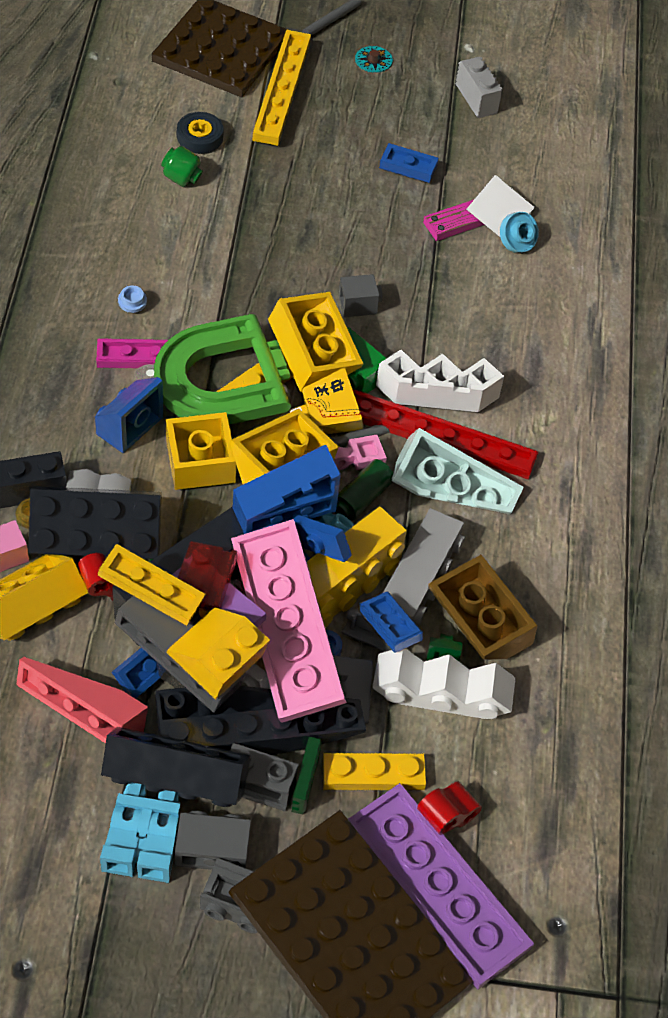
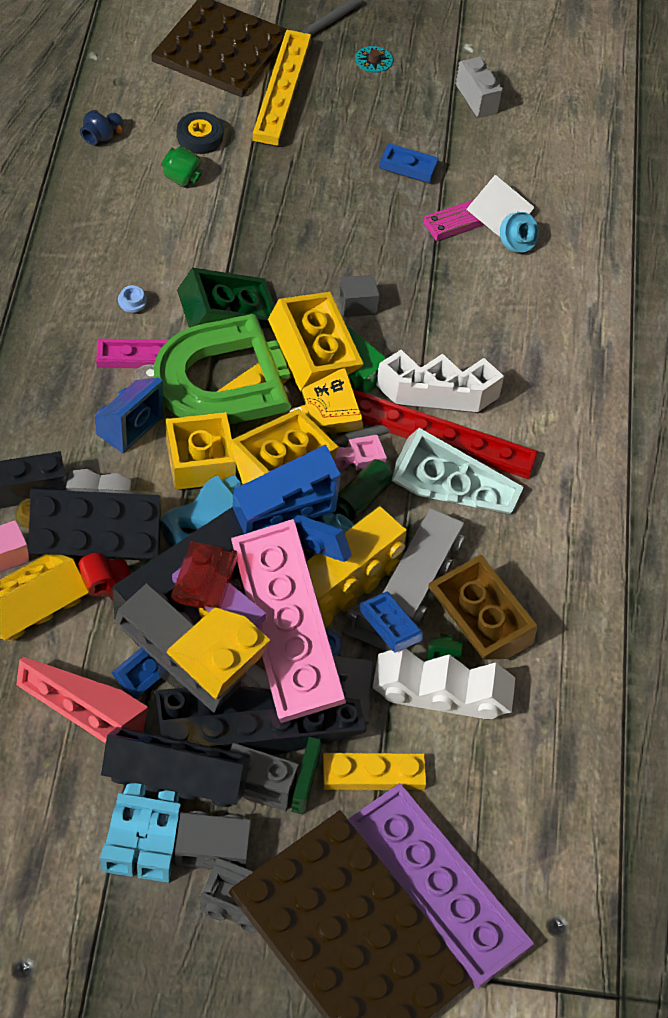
yellow plate [98,544,205,626] -> none
red axle [417,781,482,835] -> none
none -> dark blue animal [80,110,123,145]
none -> dark azure hips [161,475,241,547]
none -> dark green slope [177,267,275,329]

